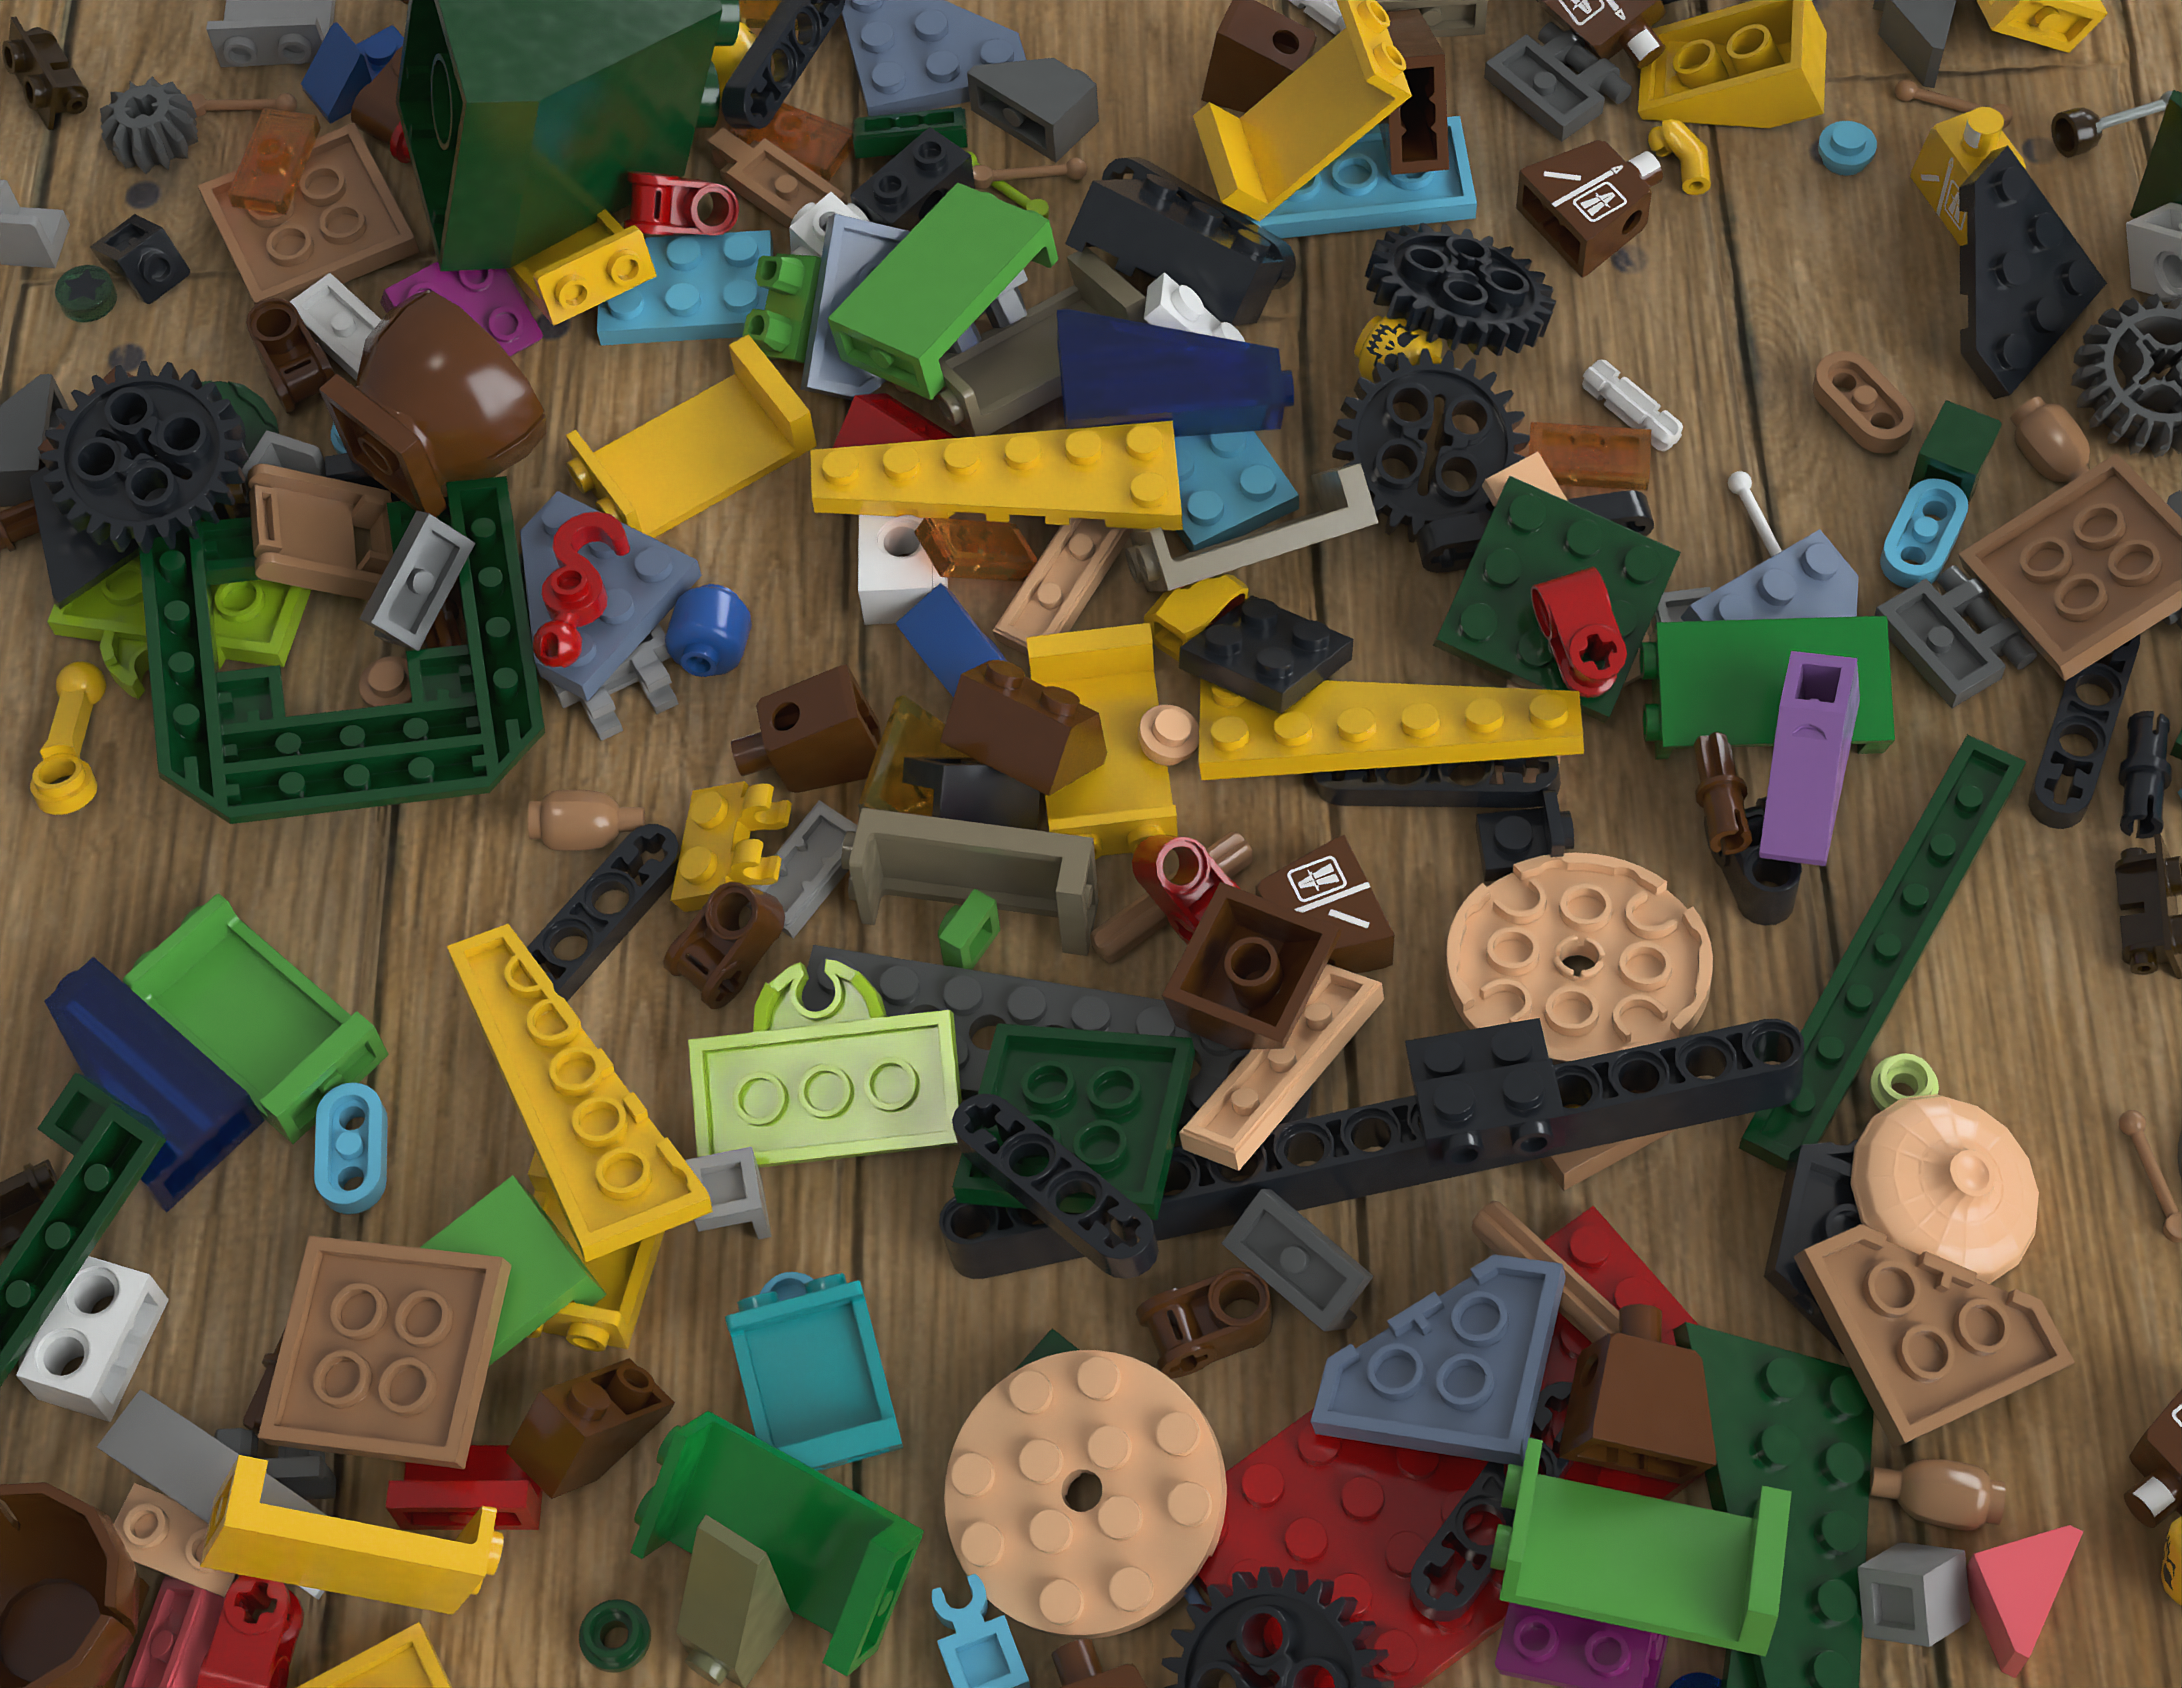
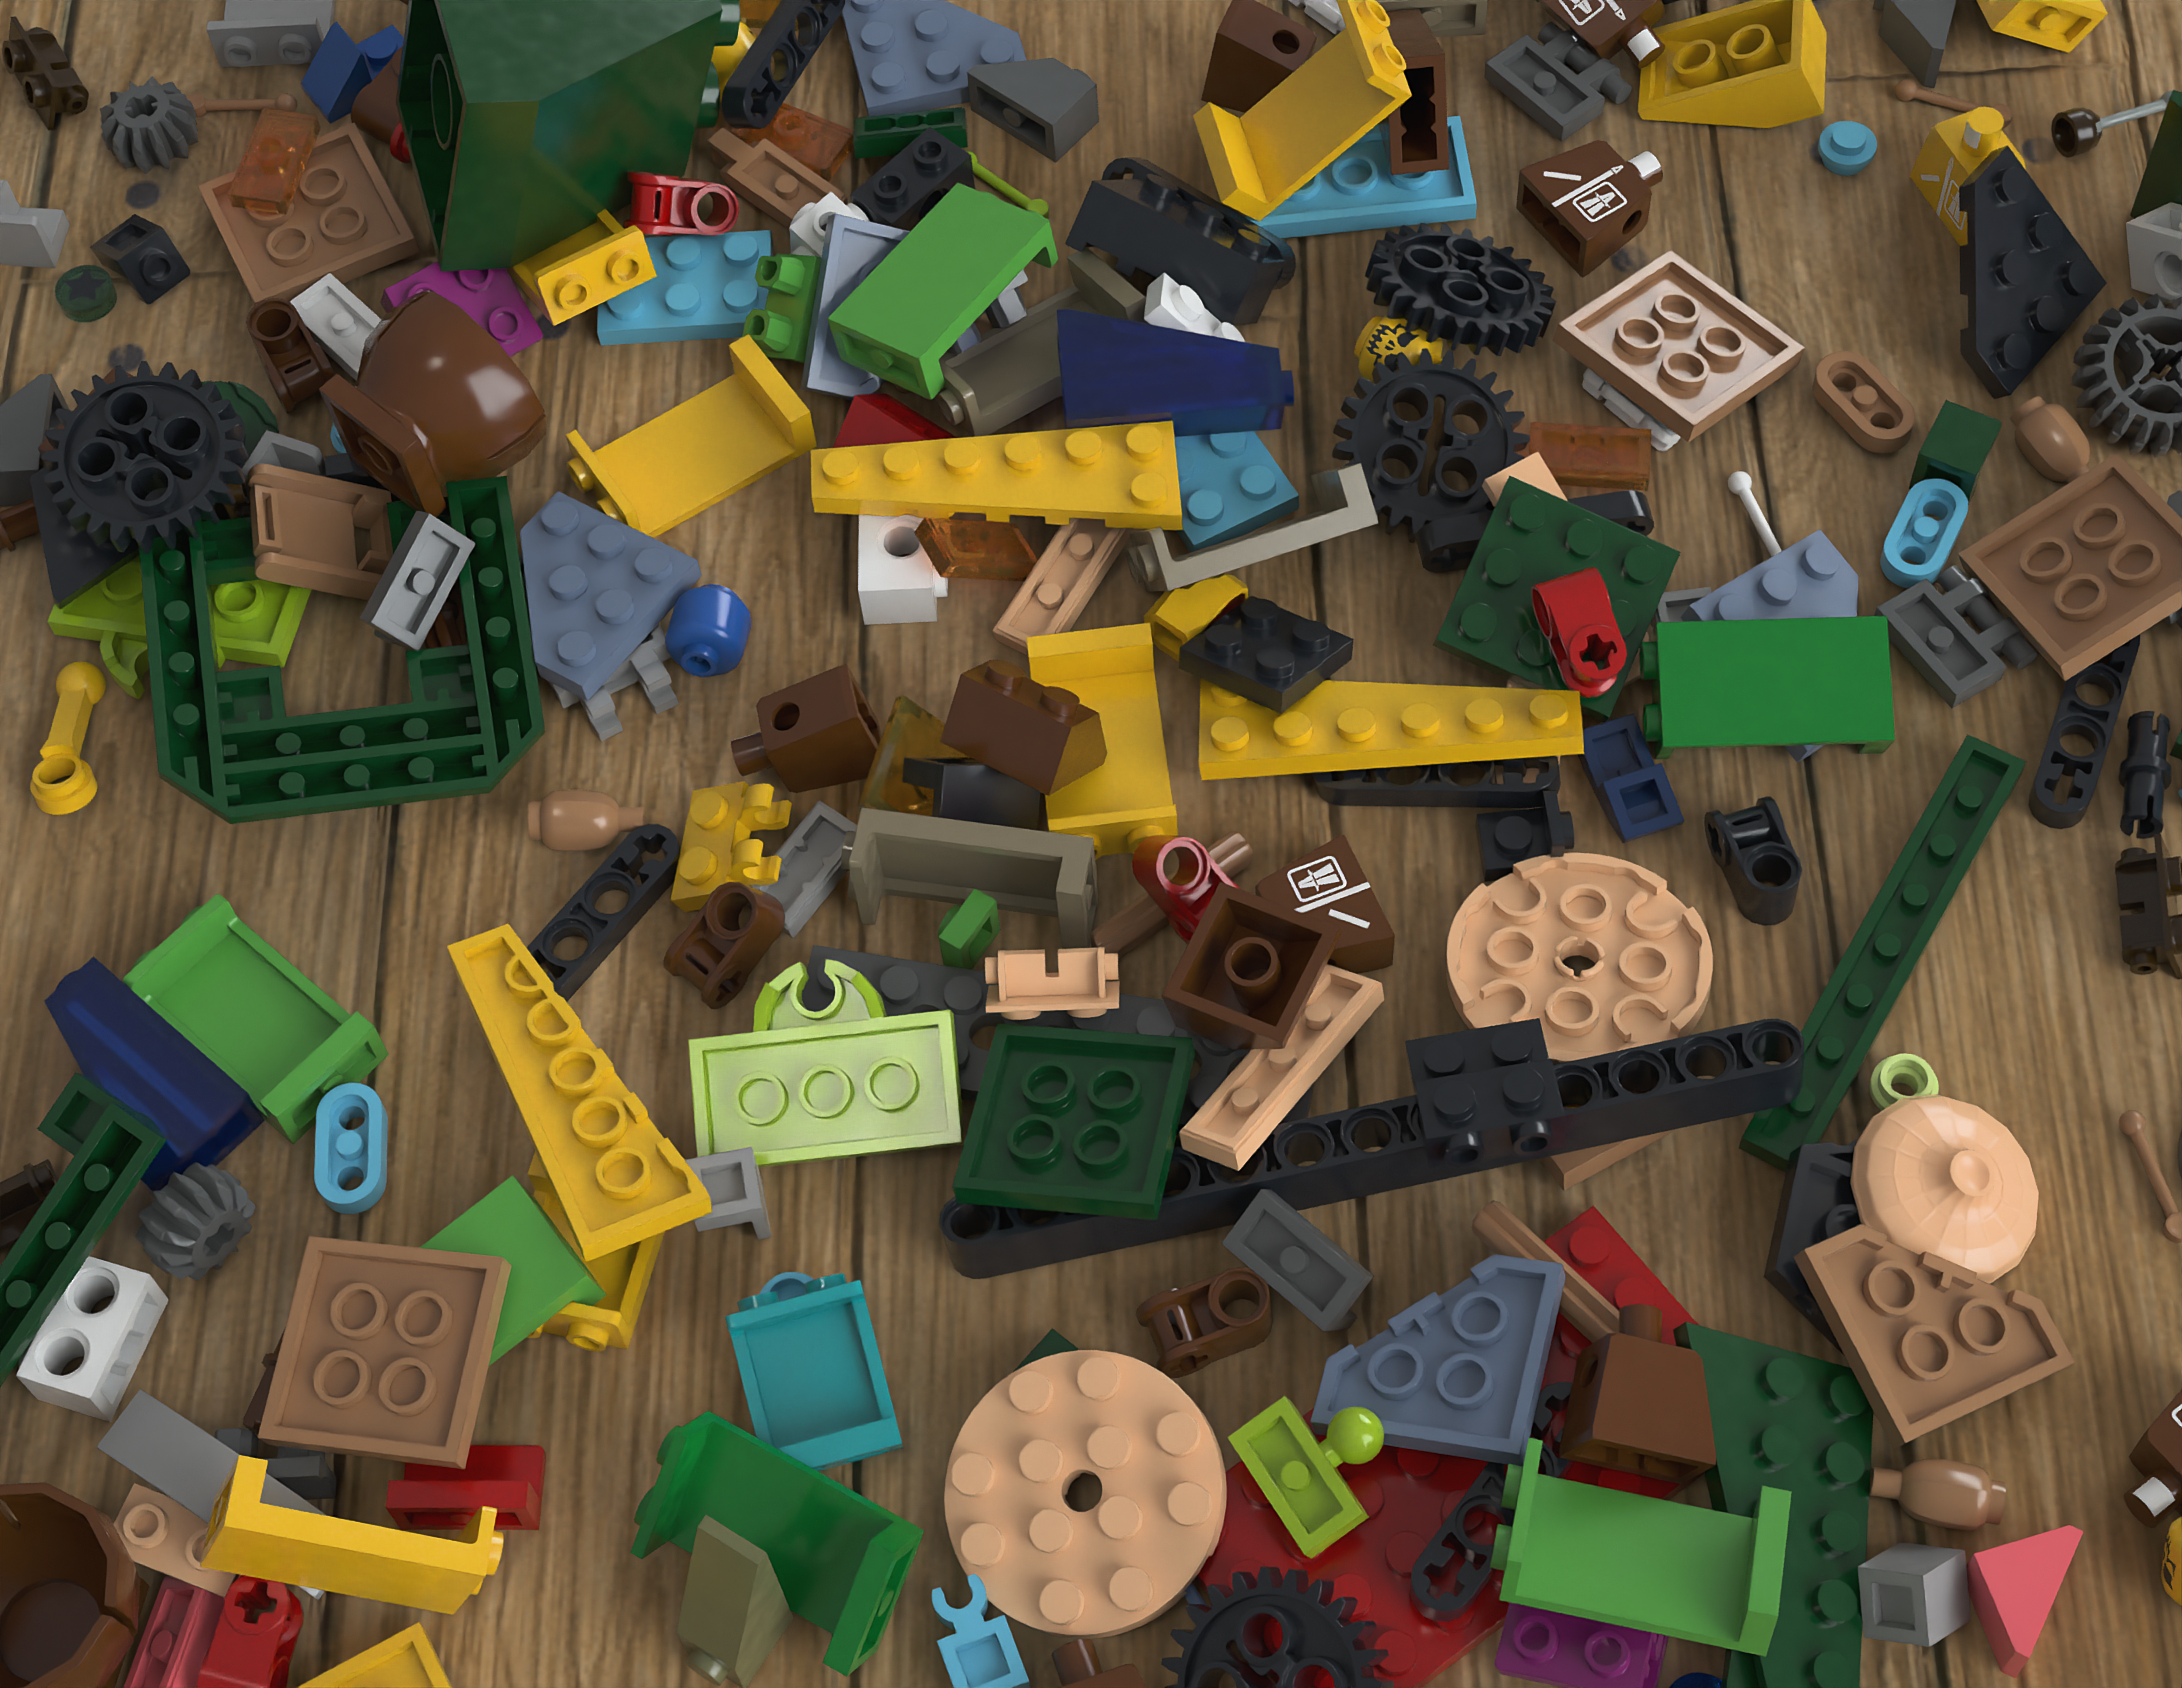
medium nougat plate [358,656,412,707] -> none
reddish brown slope [506,1358,675,1499] -> none
red piece [533,512,630,668] -> none
dark green plate [579,1599,651,1673] -> none
blue slope [896,583,1008,697] -> none
black beam [952,1094,1159,1279] -> none
medium nougat hinge [973,157,1087,189] -> none
light nougat plate [1138,705,1199,766] -> none
yellow arm [1648,119,1711,195] -> none
reddish brown axle [1693,732,1752,855] -> none
medium lavender slope [1759,651,1860,866] -> none
none -> dark grey gear [136,1162,256,1281]
none -> light nougat hinge [985,947,1120,1020]
none -> lime plate [1227,1396,1384,1559]
none -> medium nougat plate [1553,250,1805,443]
none -> dark blue slope [1577,713,1684,843]

